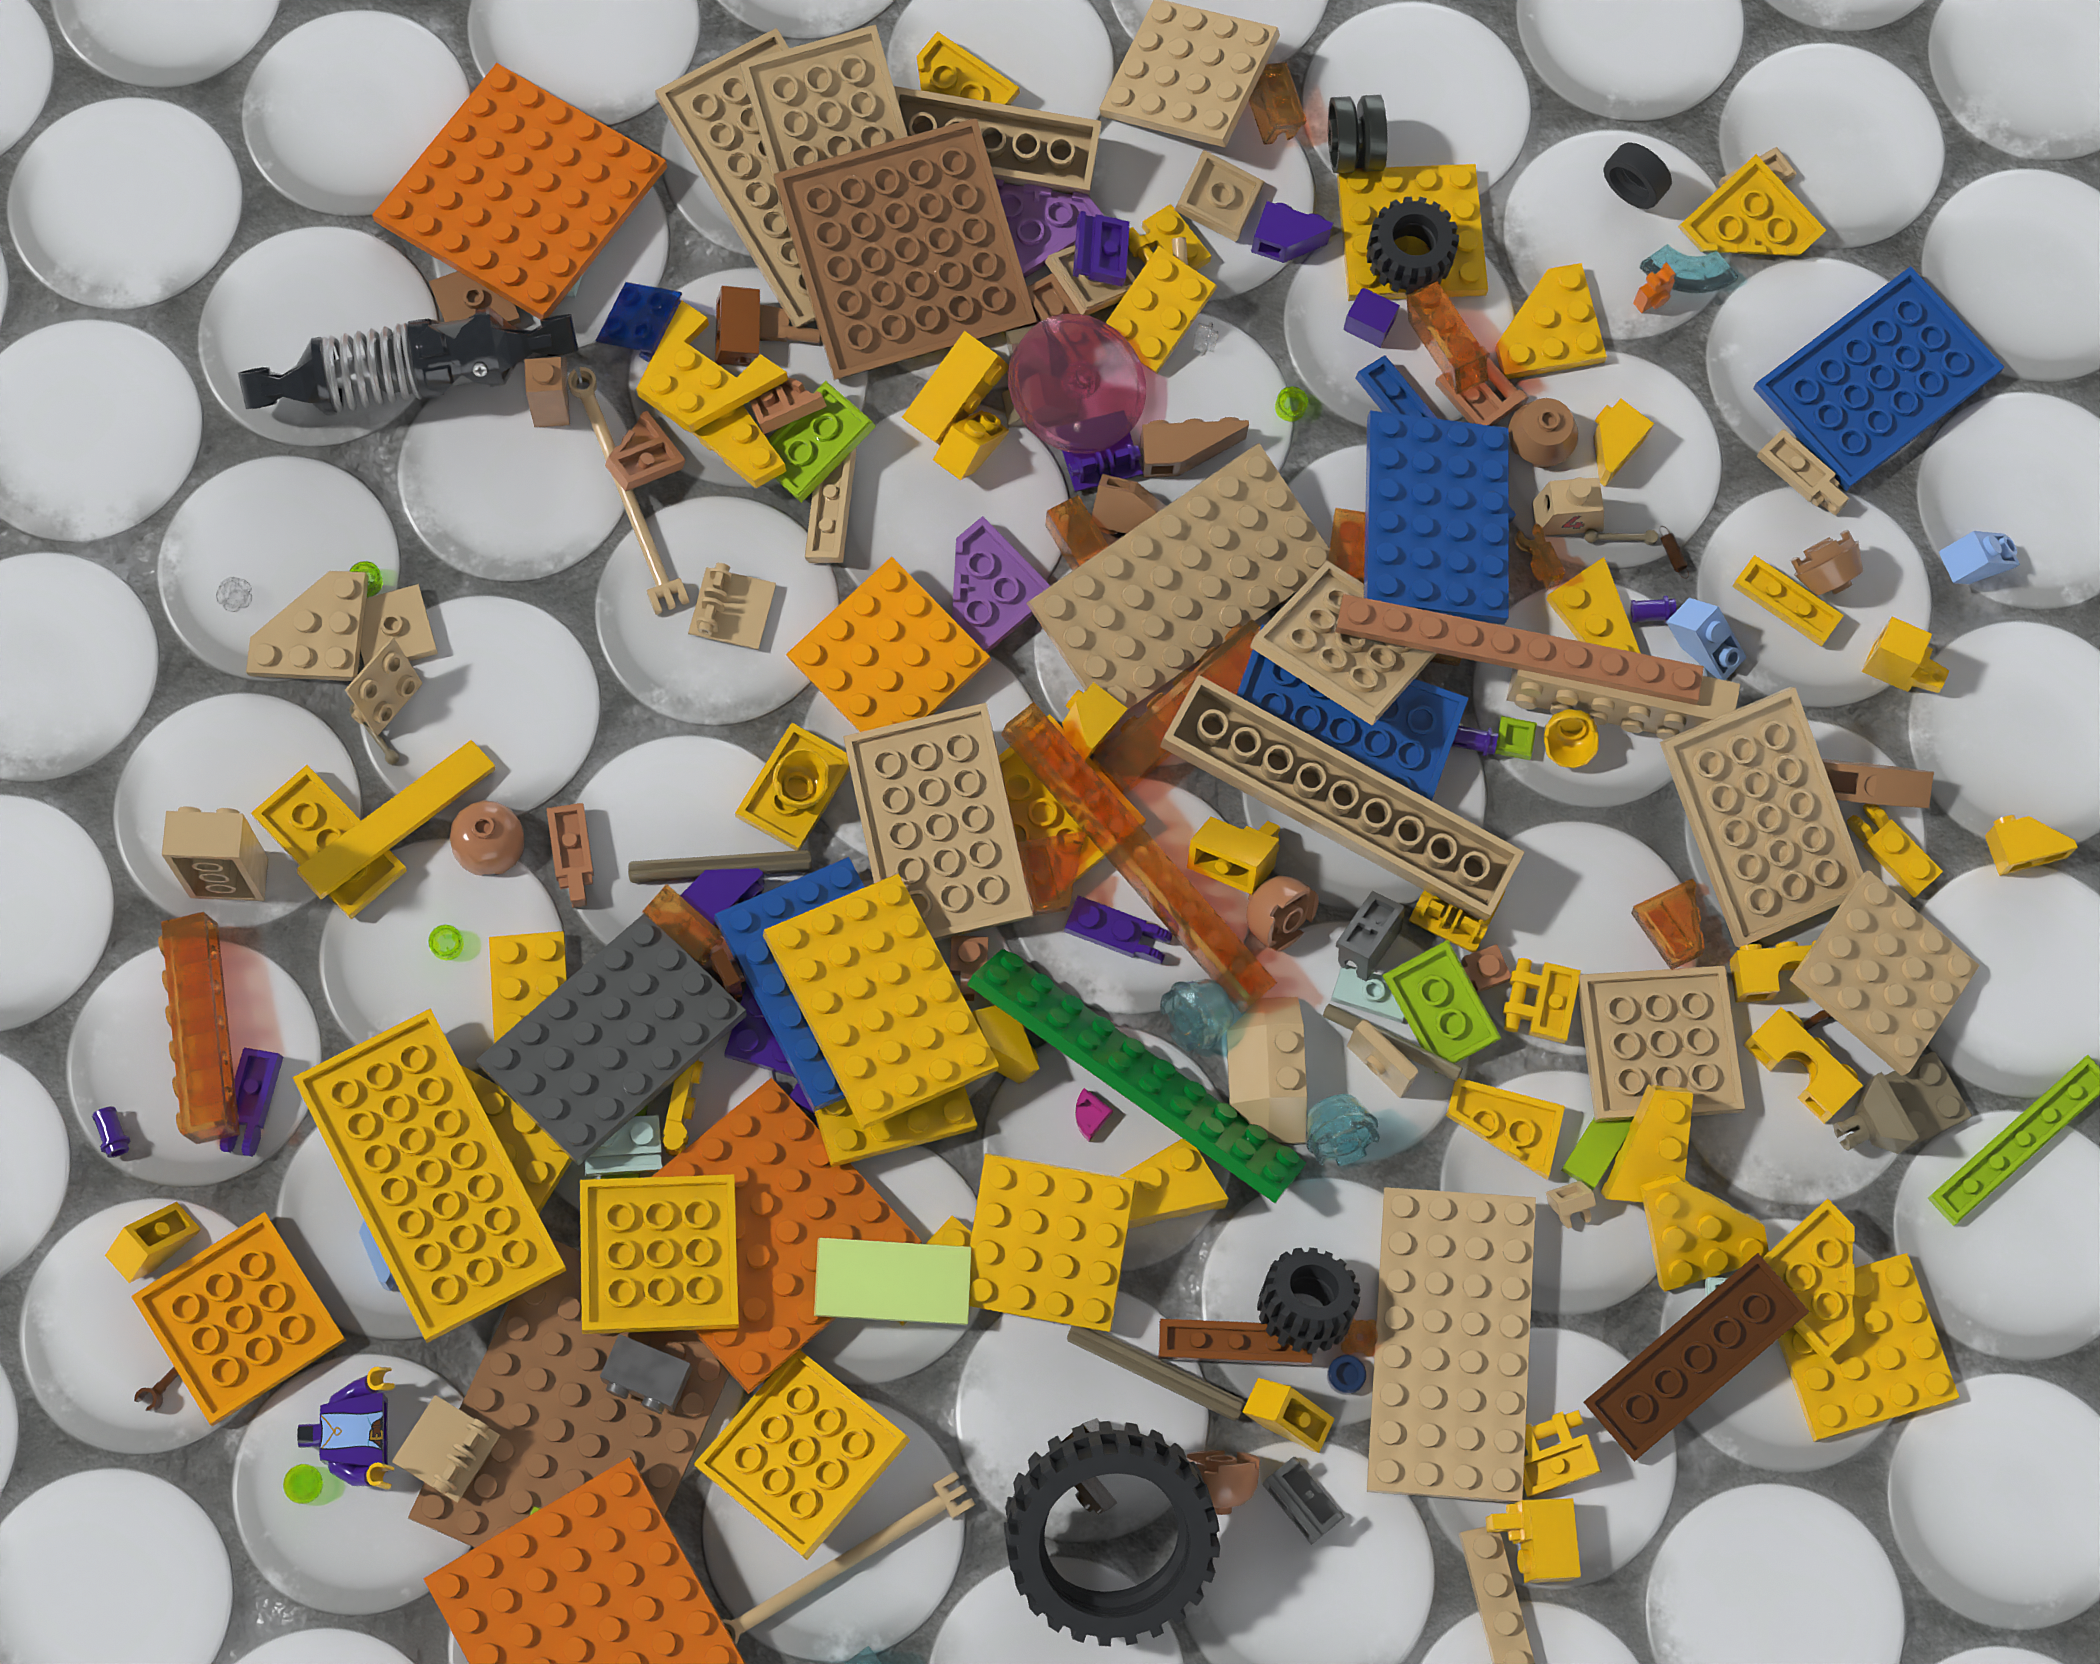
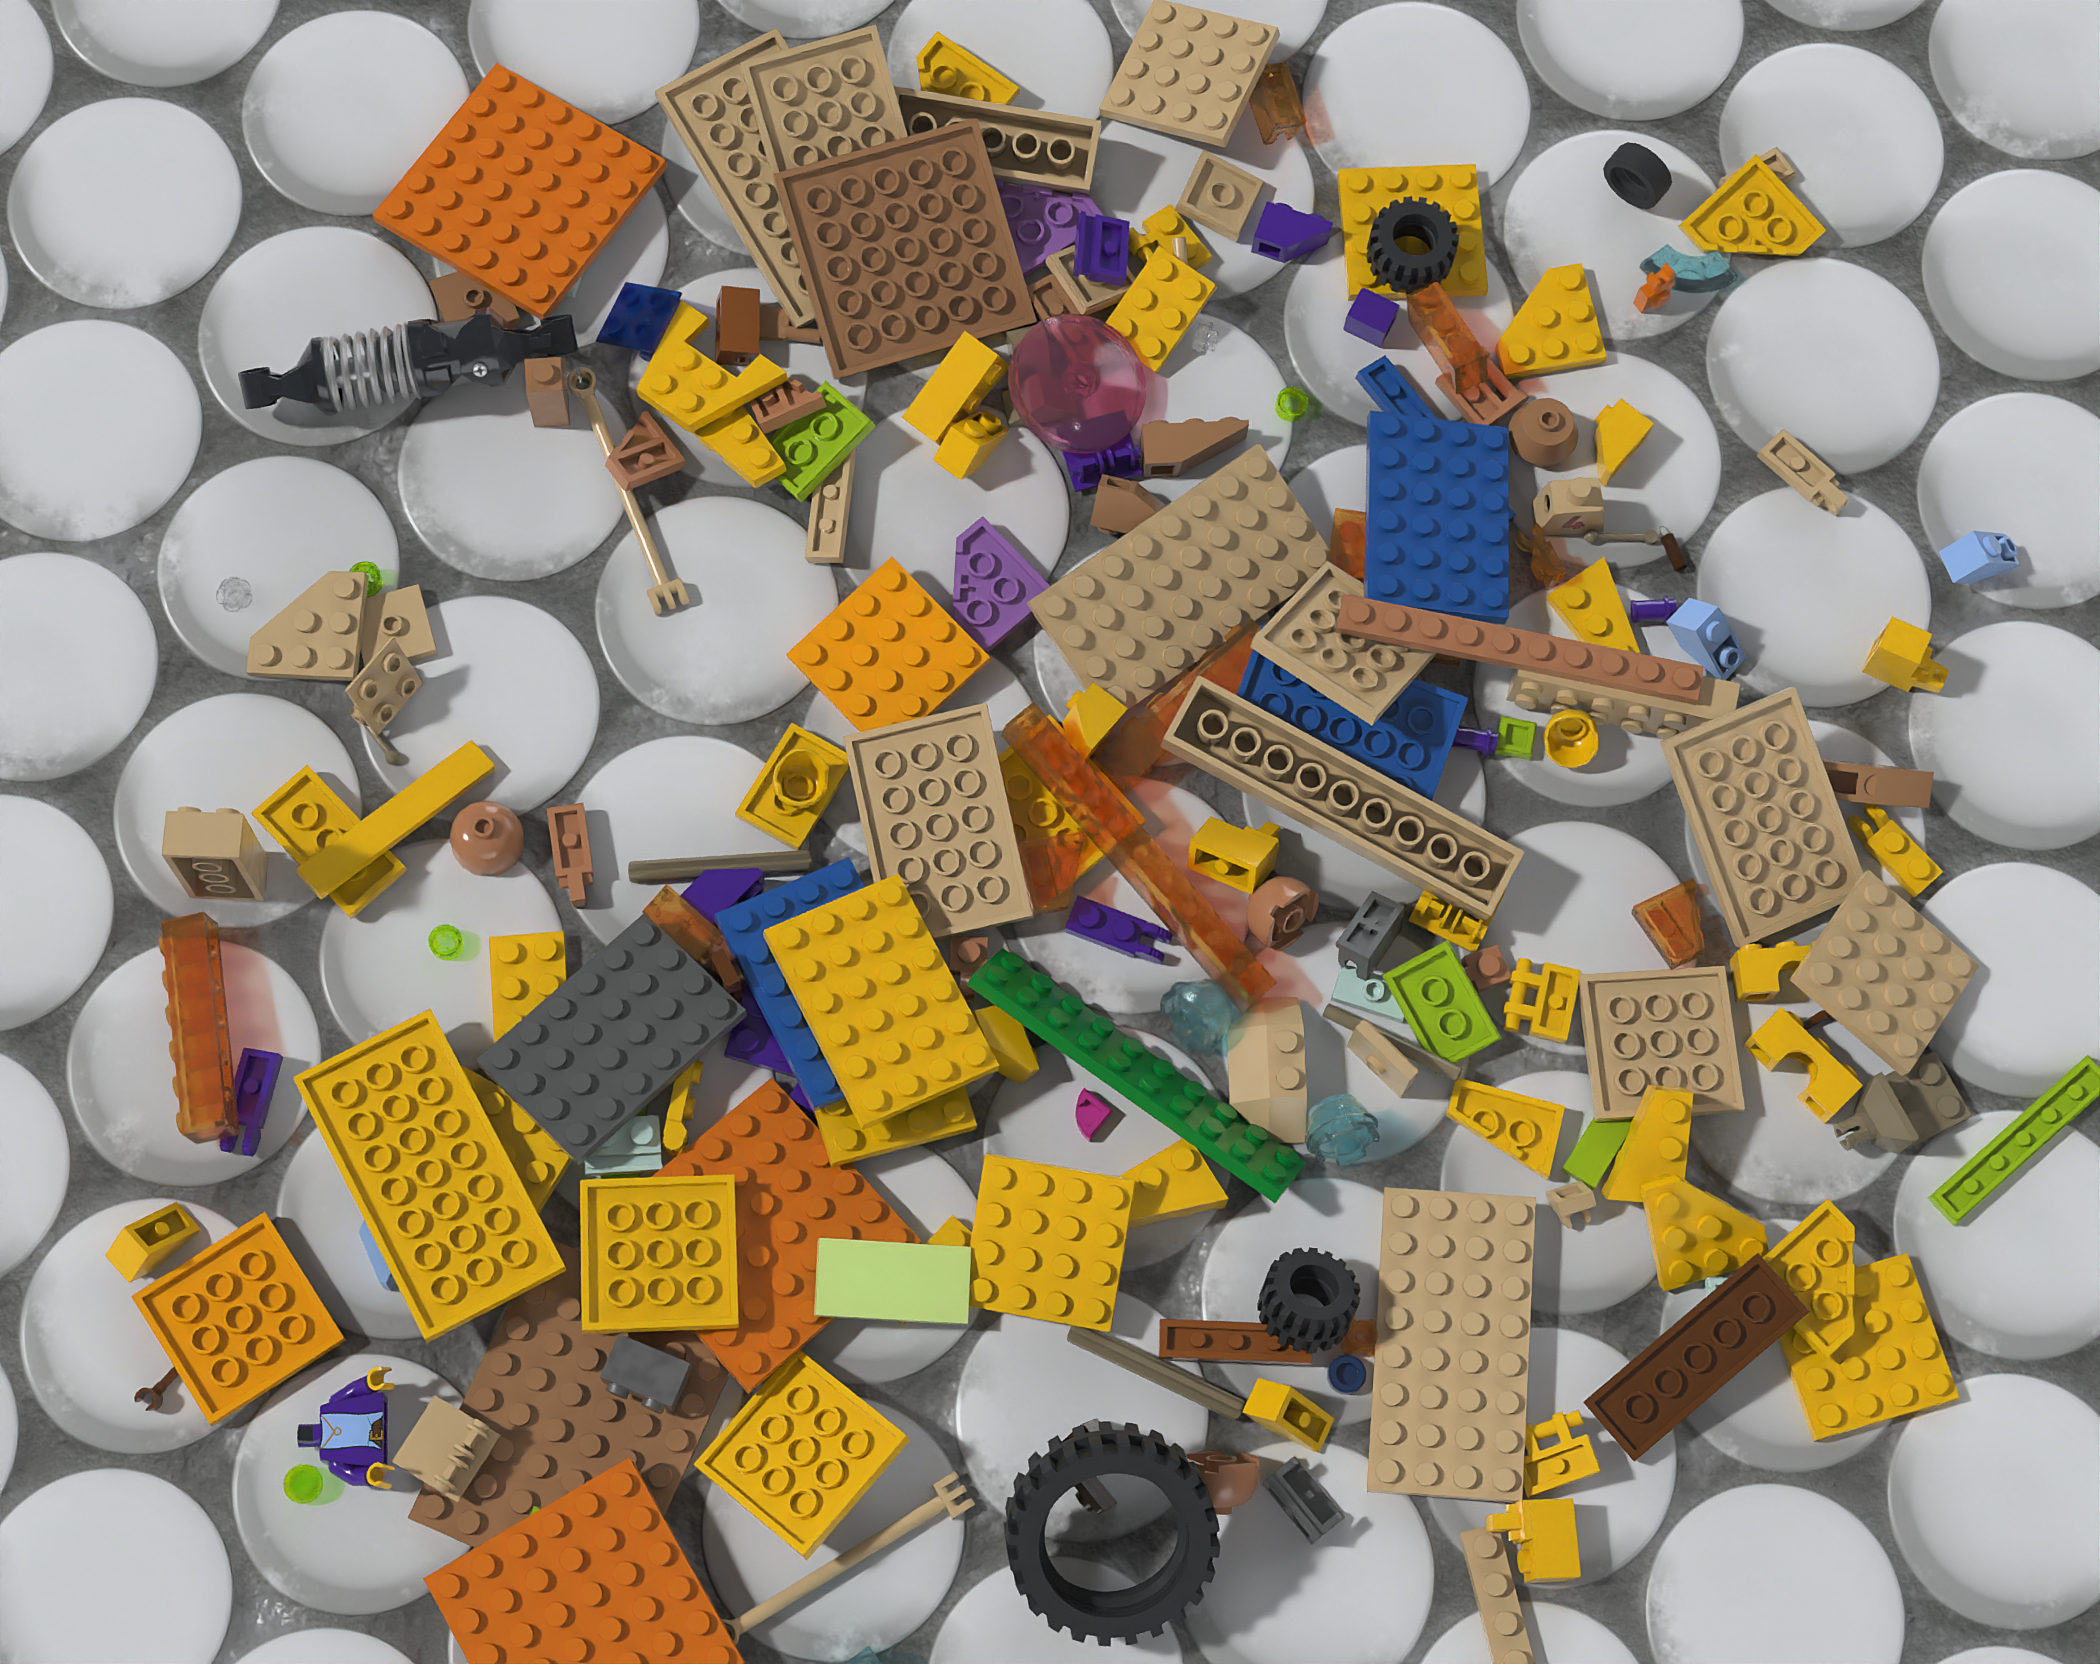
dark purple pin [92,1106,131,1158] -> none
tan hinge [688,563,776,650] -> none
clear orange hinge [1045,495,1109,571] -> none
pearl dark grey wheel [1327,95,1388,173] -> none
yellow plate [1732,555,1844,647] -> none
blue plate [1753,266,2004,492] -> none
medium nougat cone [1790,530,1863,596] -> none
yellow slope [1985,815,2078,876] -> none

